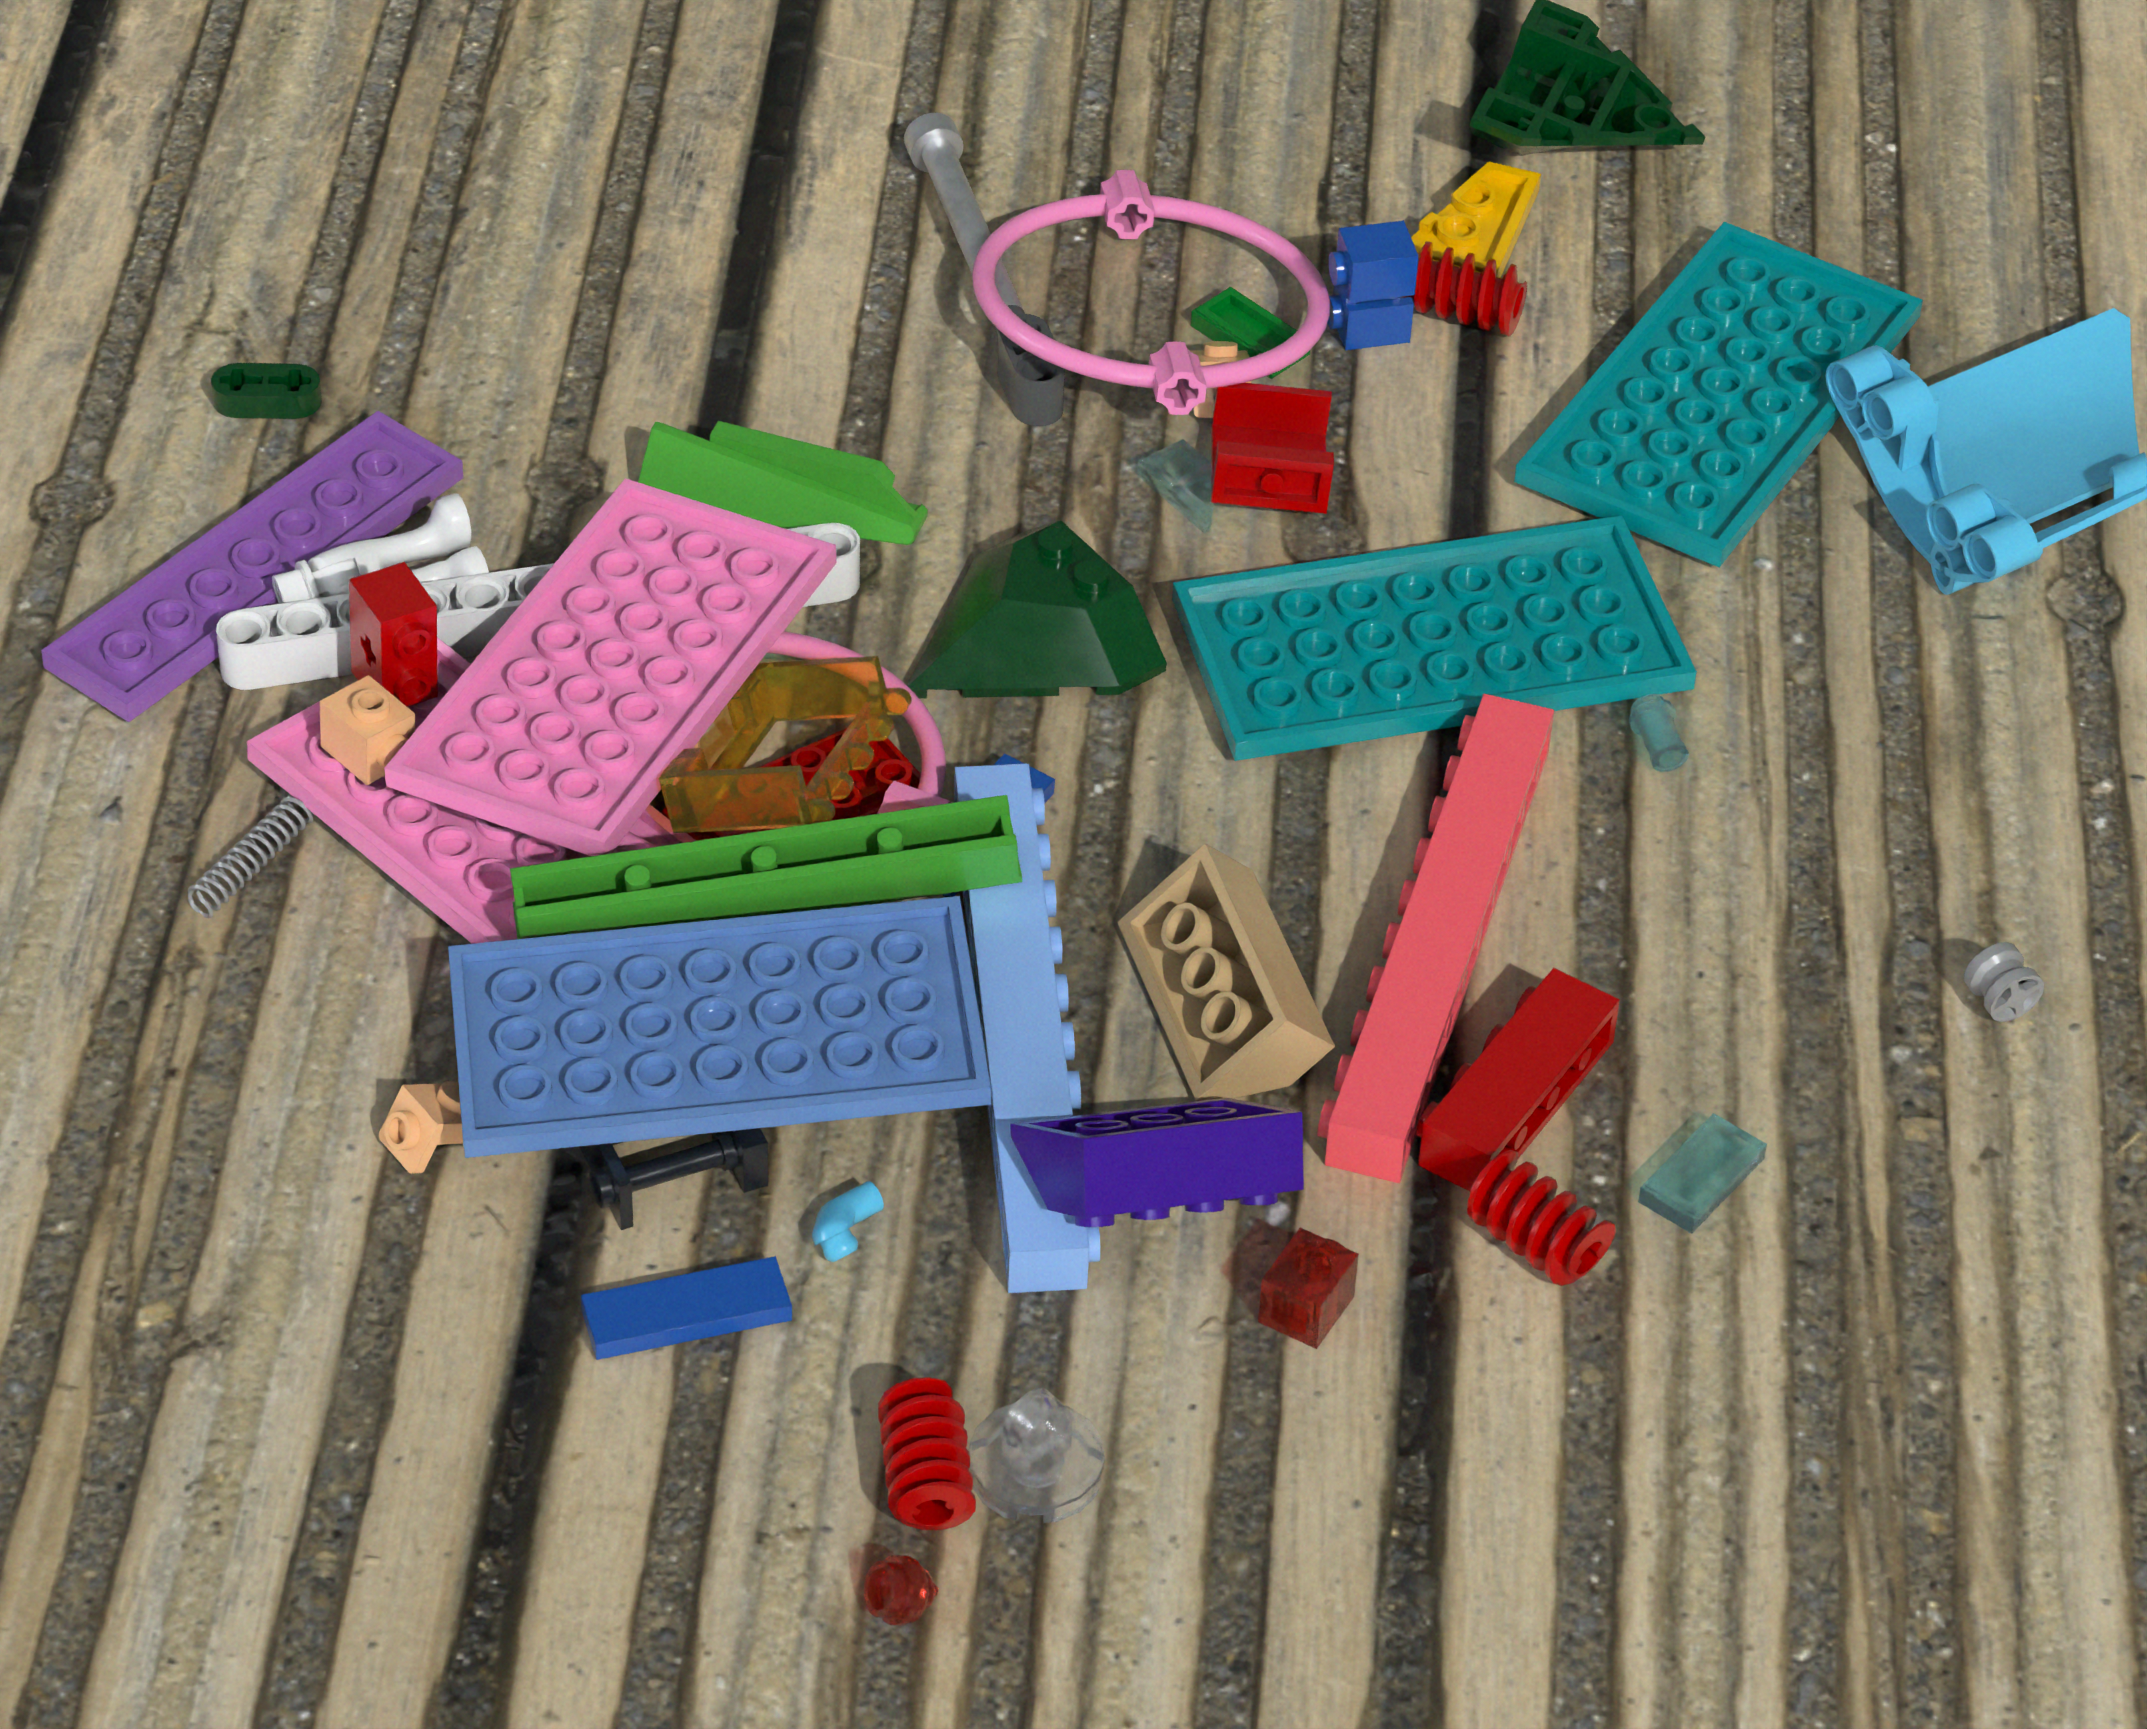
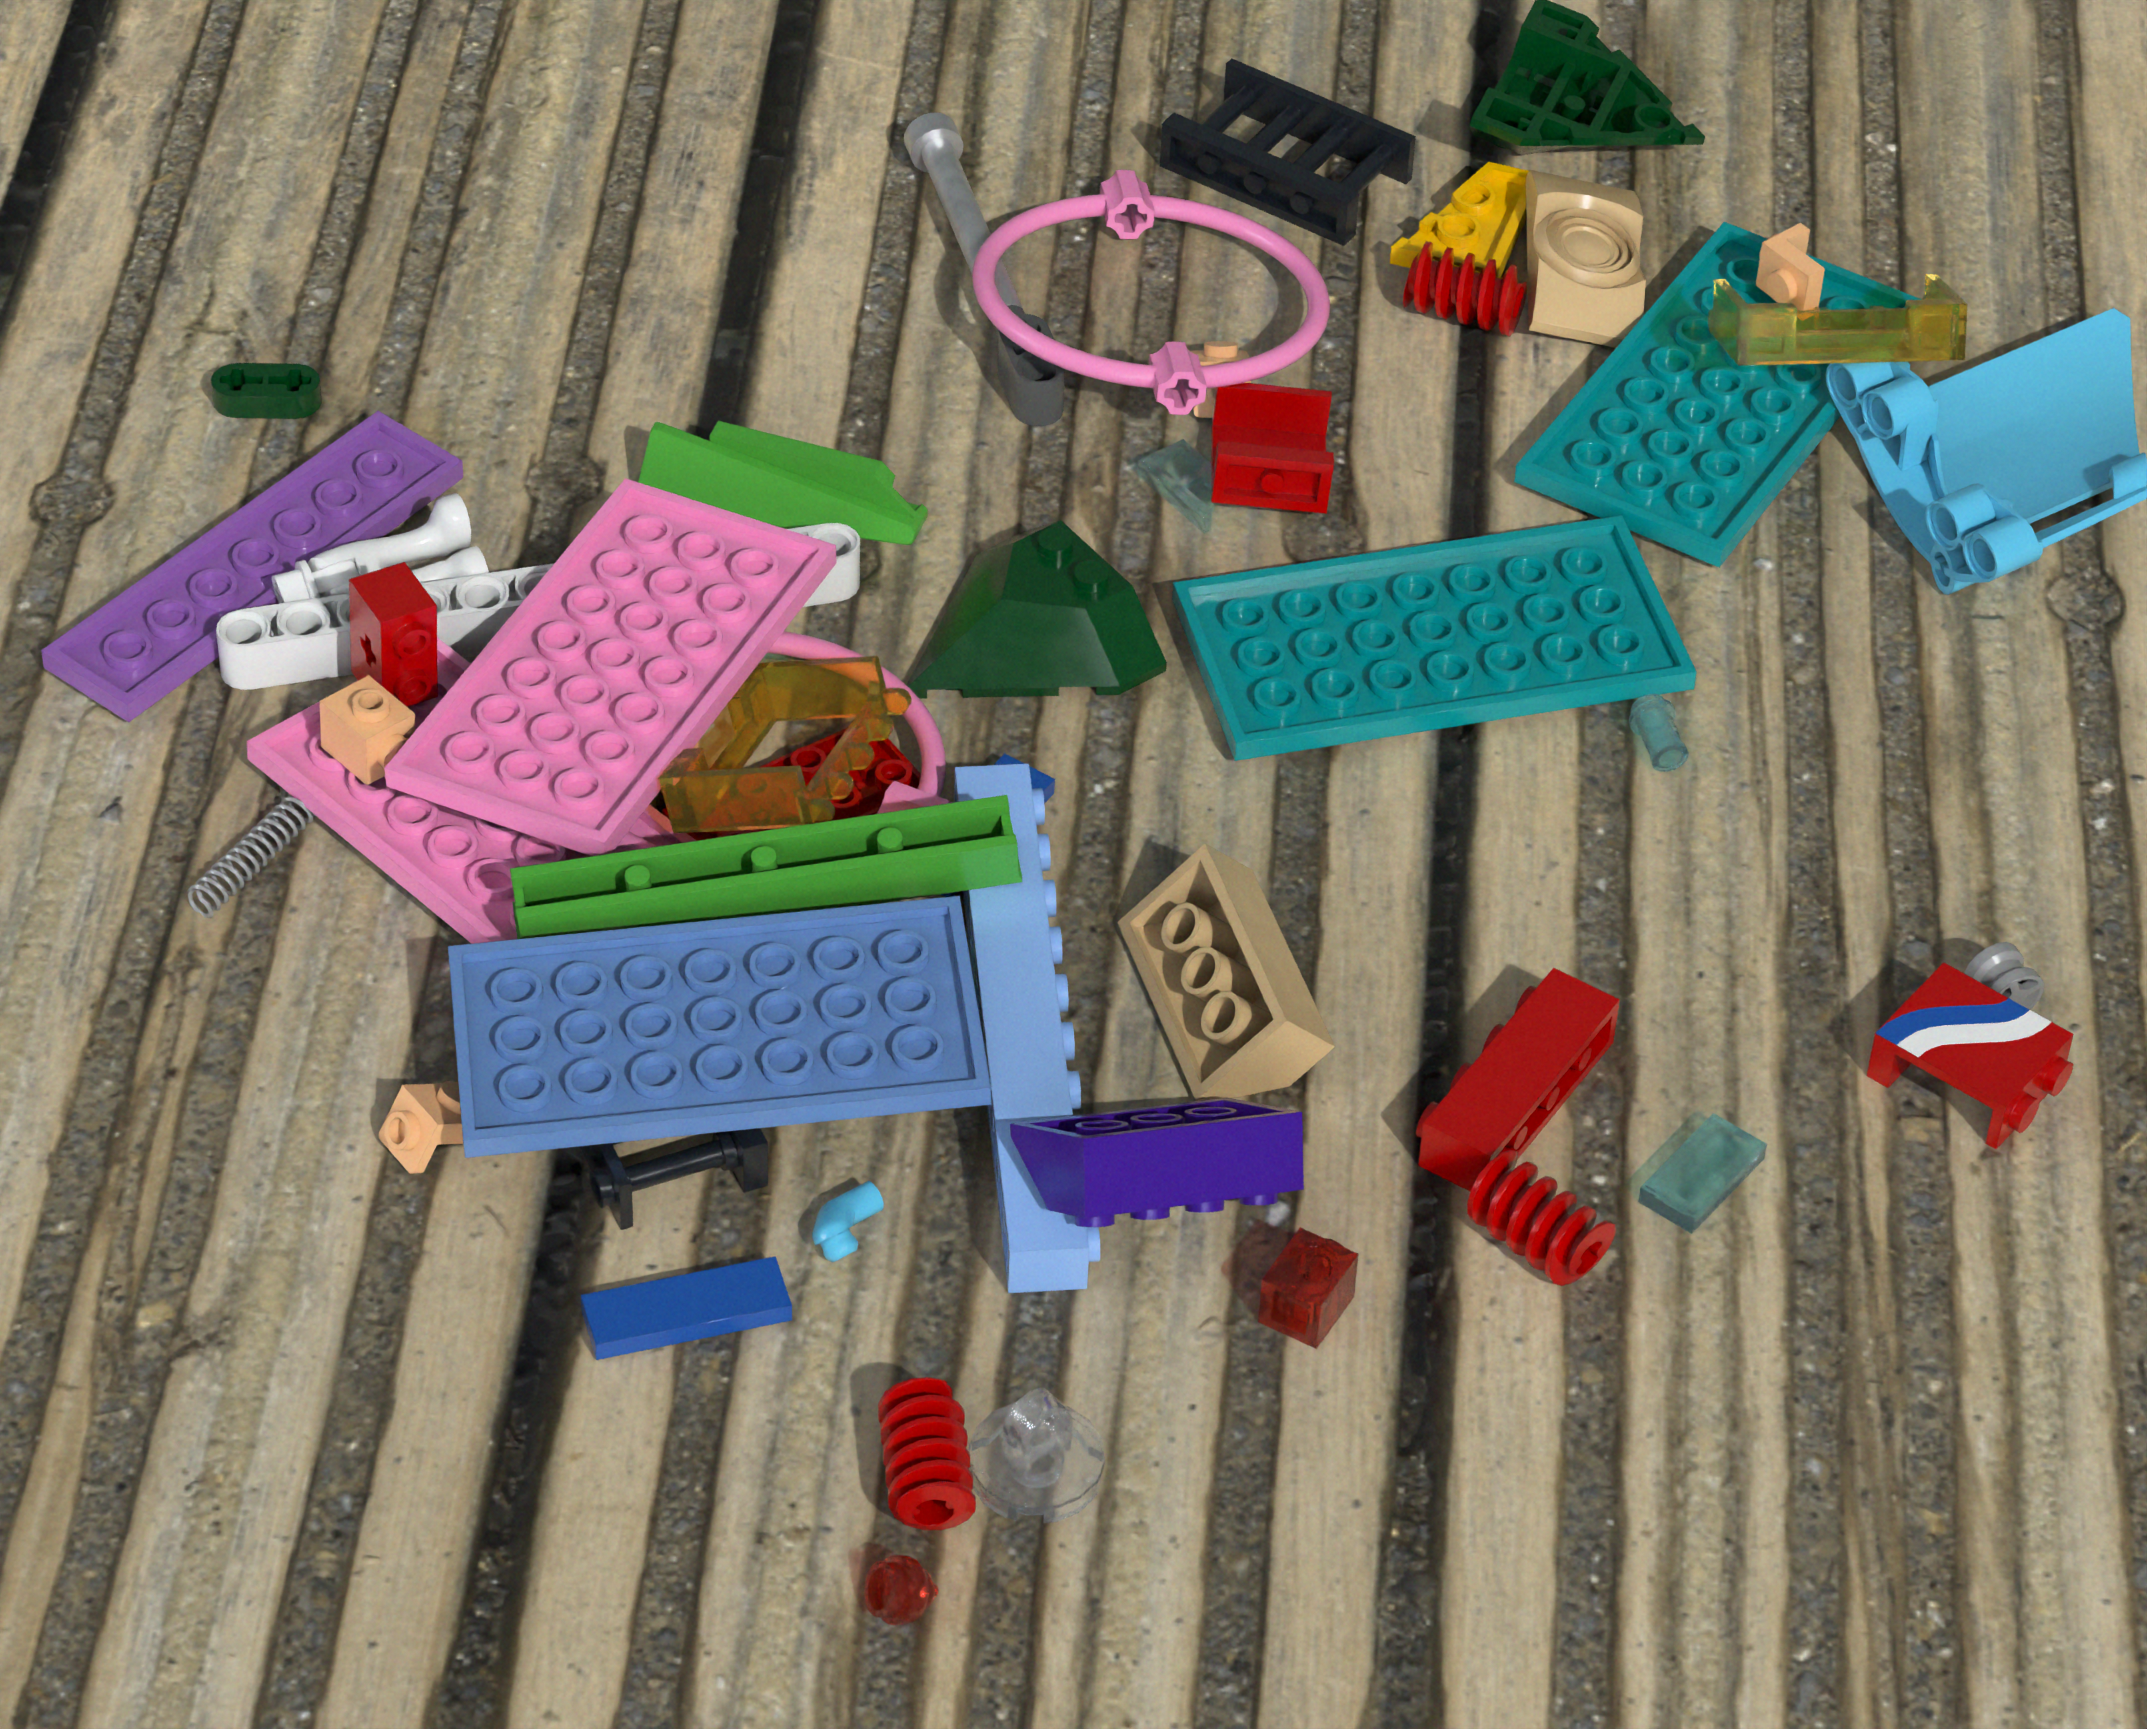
green tile [1191,287,1310,379] -> none
coral brick [1317,694,1554,1184] -> none
blue piece [1327,220,1419,351] -> none
none -> black fence [1160,58,1416,246]
none -> tan slope [1526,170,1646,348]
none -> clear yellow hinge [1708,274,1968,366]
none -> light nougat bracket [1756,223,1825,320]
none -> panel [1867,962,2074,1150]

